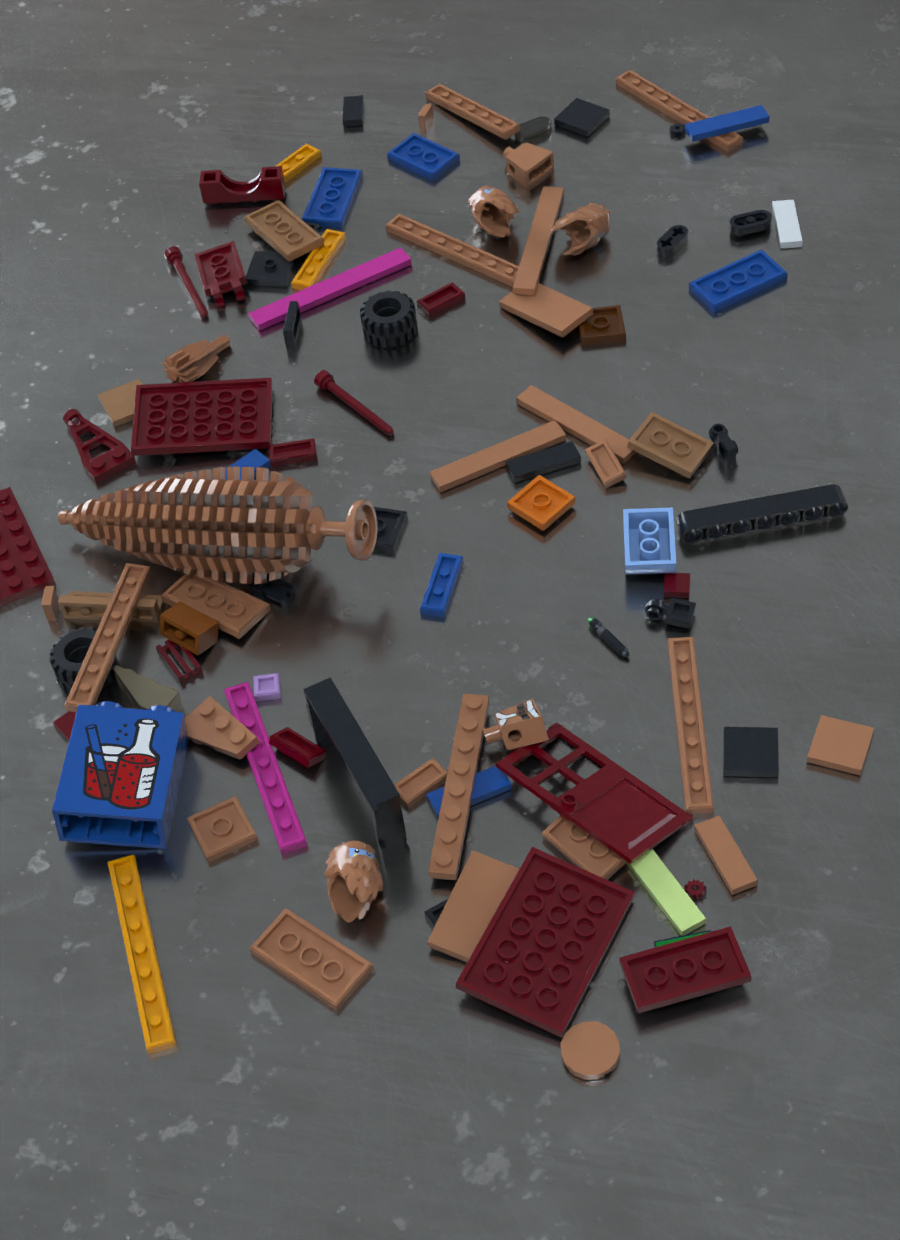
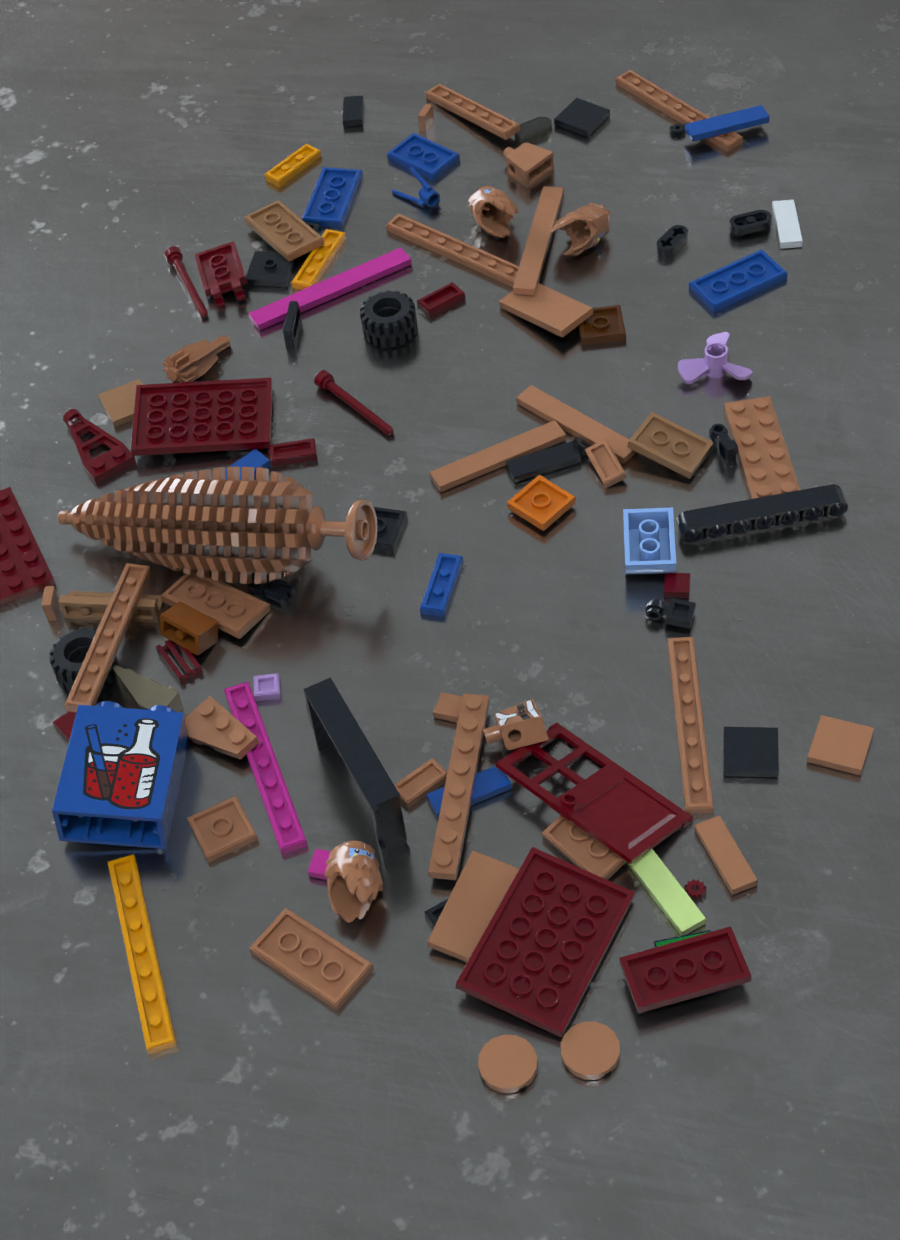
dark red arch [199,166,286,204] -> none
dark red tile [269,727,327,768] -> none
black piece [587,617,629,658] -> none
none -> dark pink tile [307,849,331,880]
none -> blue plant [392,167,440,207]
none -> nougat tile [433,692,462,723]
none -> nougat tile [478,1034,538,1093]
none -> black piece [572,437,590,454]
none -> lavender piece [678,332,753,384]
none -> nougat plate [724,396,800,499]

